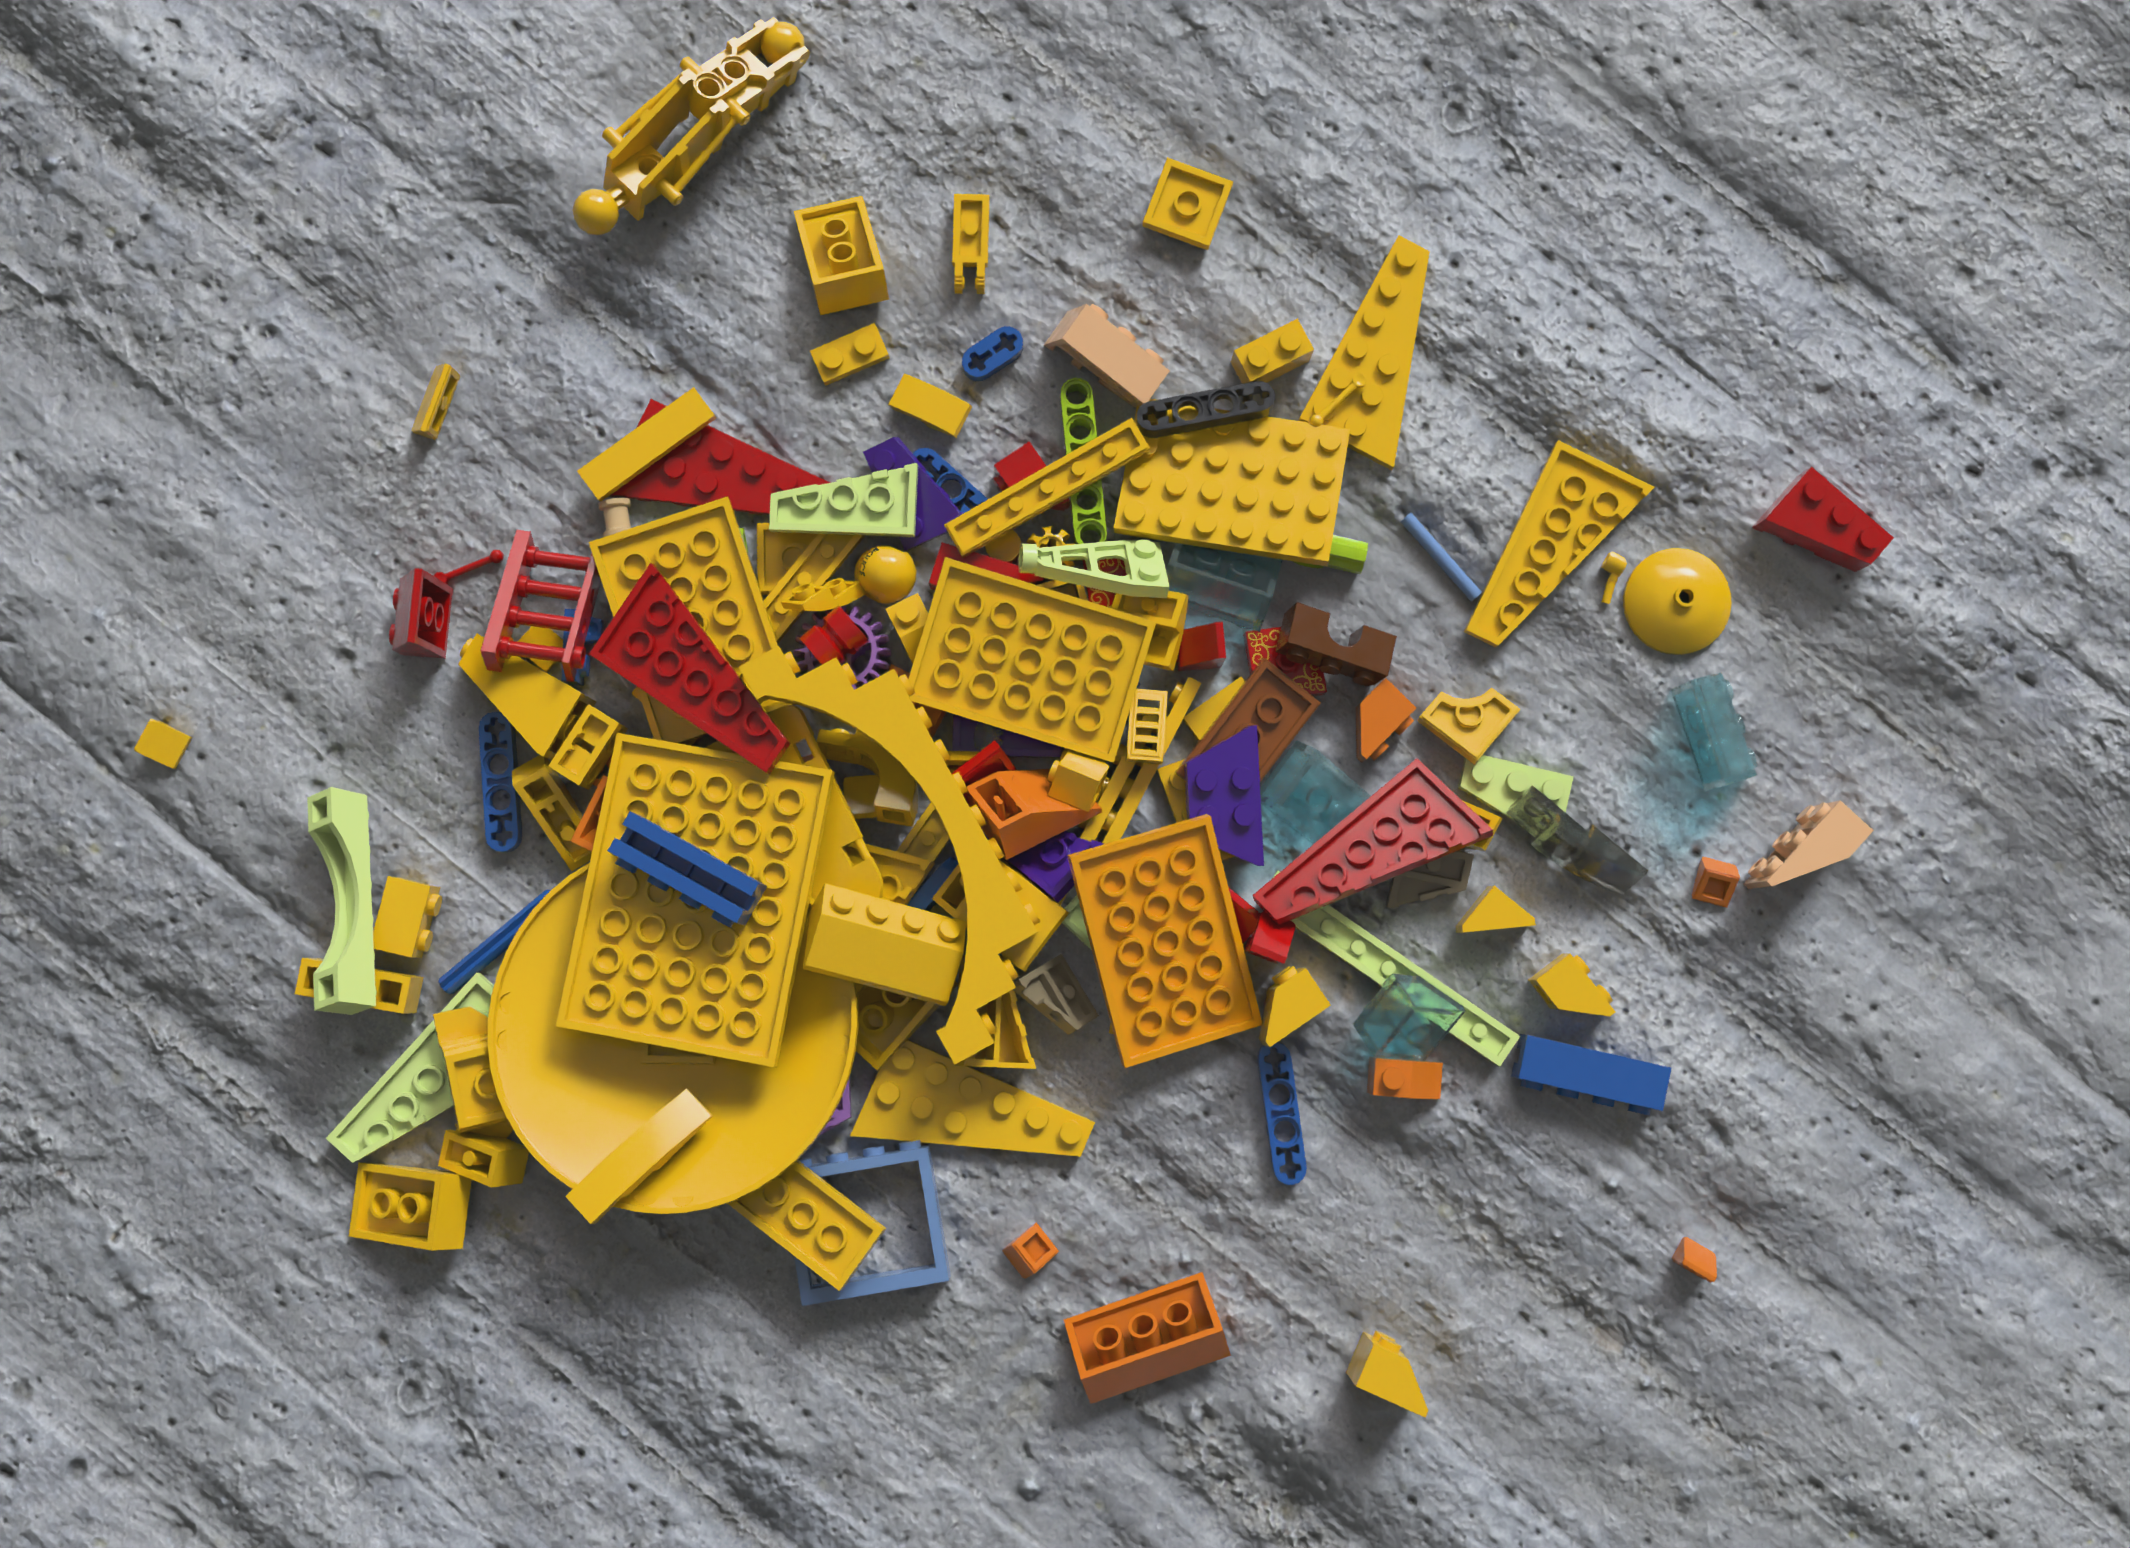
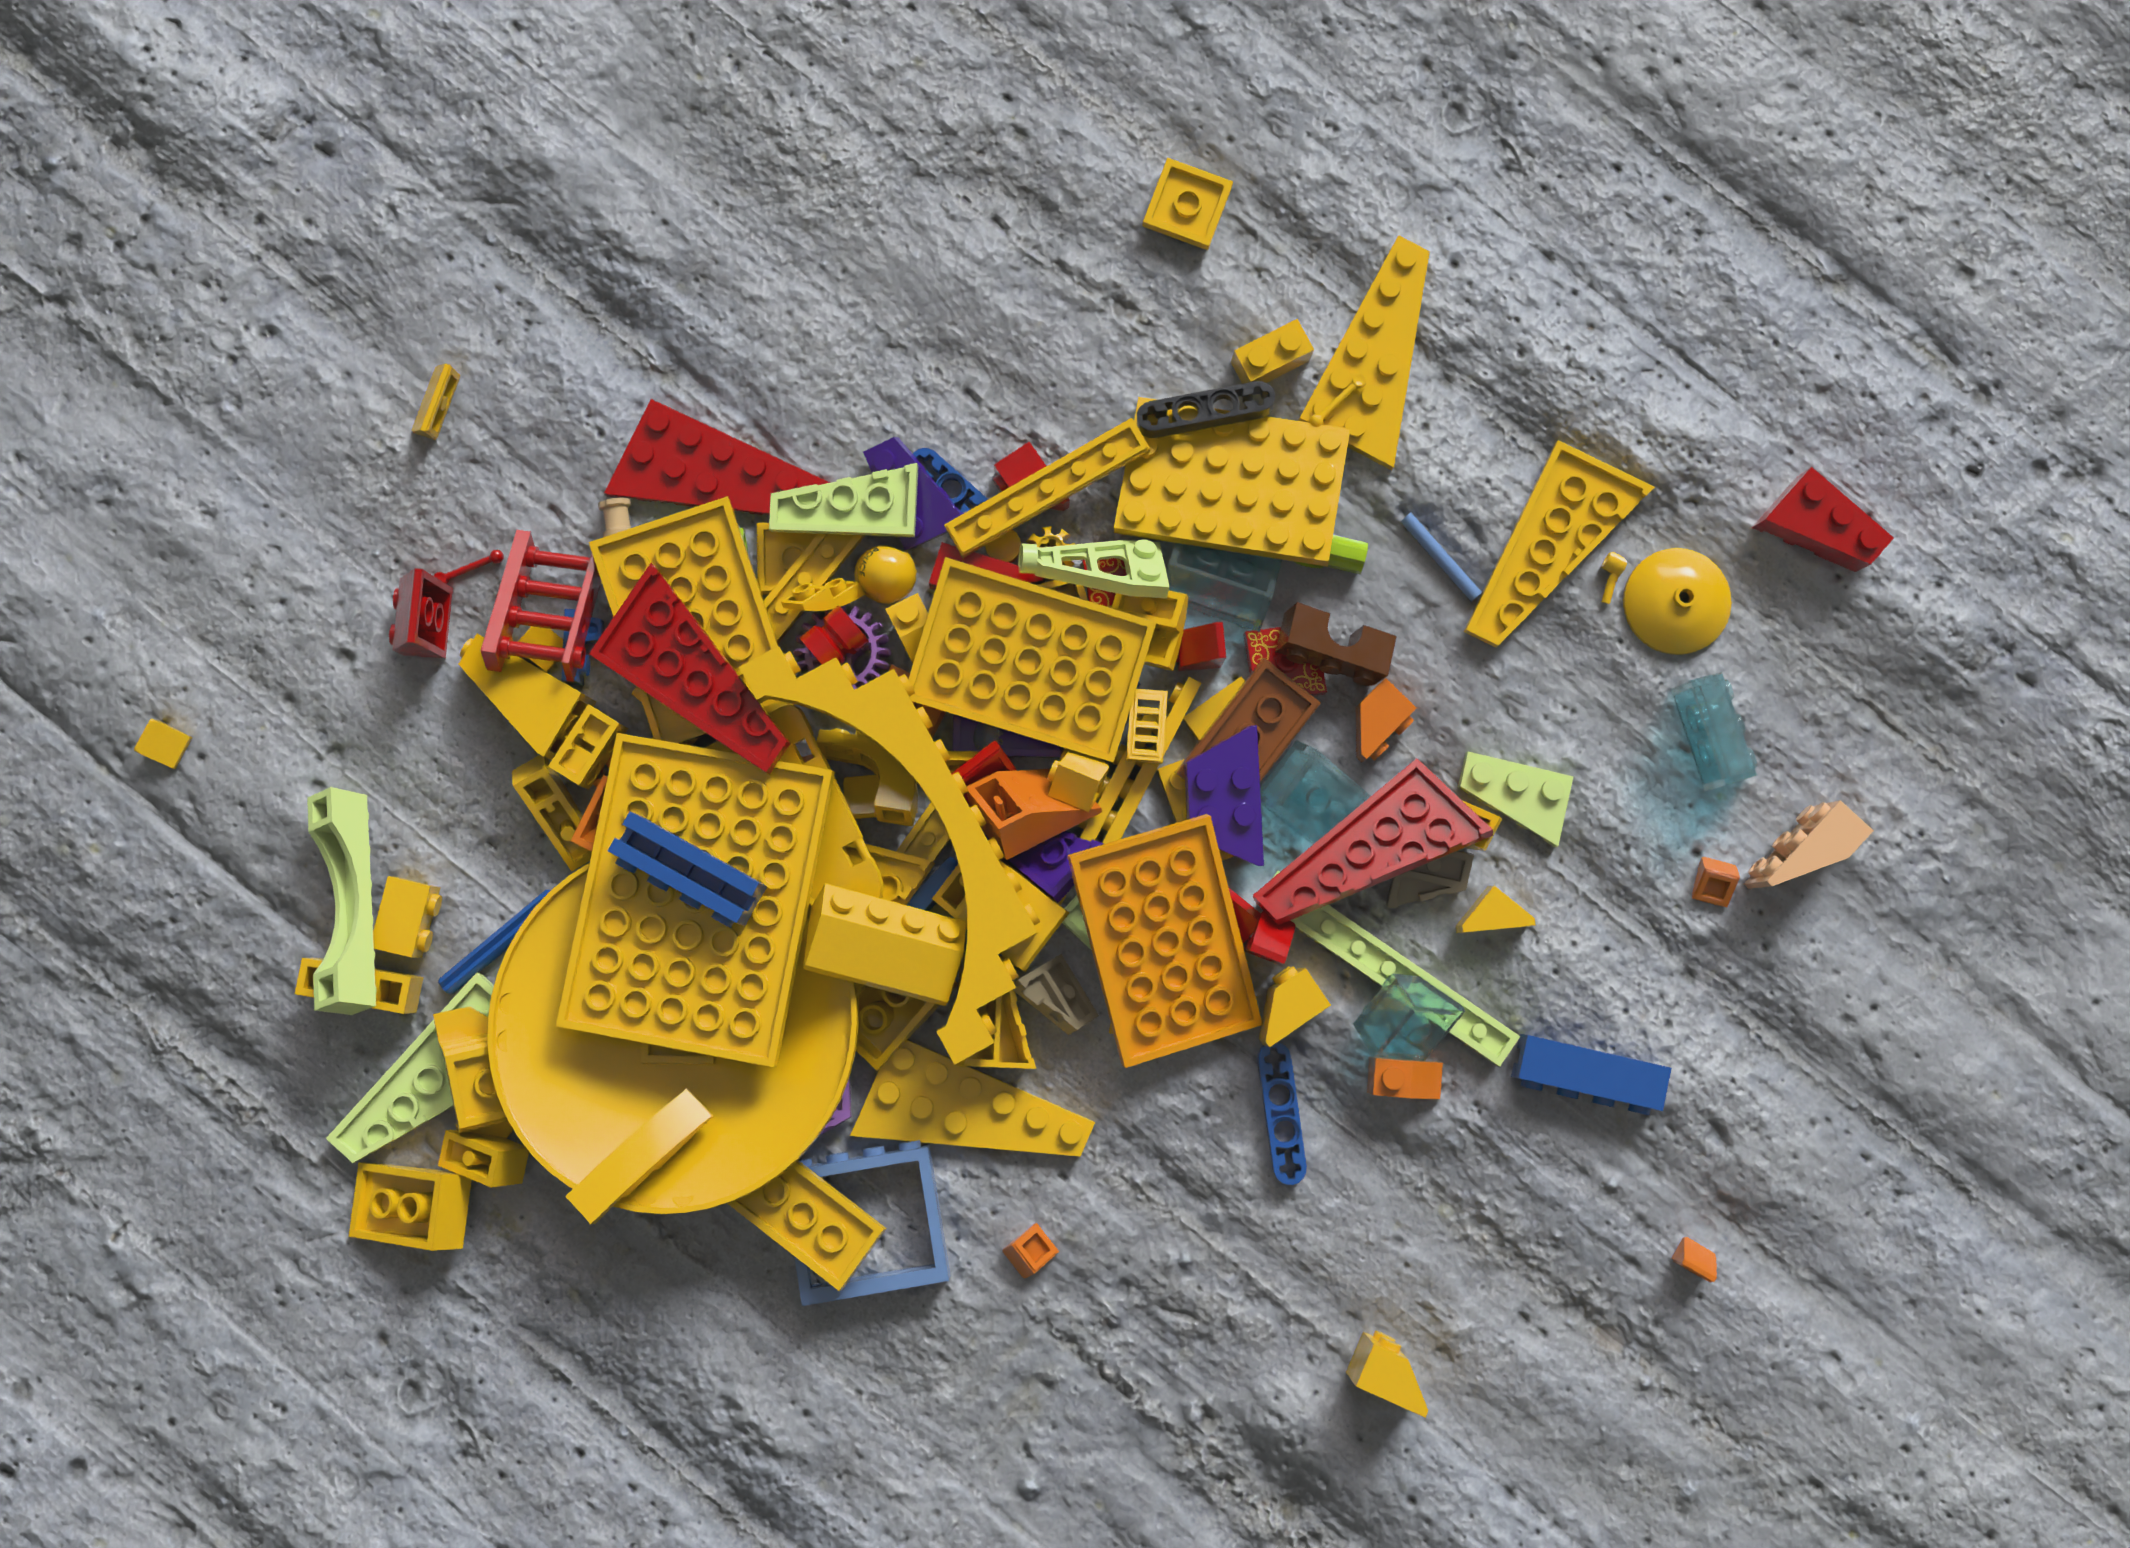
blue beam [478,712,522,853] -> none
yellow piece [572,17,810,235] -> none
yellow tile [577,387,716,502] -> none
yellow slope [794,196,889,315] -> none
yellow plate [810,323,890,386] -> none
yellow slope [888,373,972,438] -> none
yellow hinge [952,194,990,294] -> none
blue beam [962,326,1023,382] -> none
light nougat wedge [1044,304,1170,408] -> none
lime beam [1060,377,1107,544] -> none
orange slope [1064,1272,1231,1404] -> none
yellow tile [1418,688,1520,765] -> none
clear smoke slope [1506,785,1648,894] -> none
yellow slope [1528,953,1615,1017] -> none

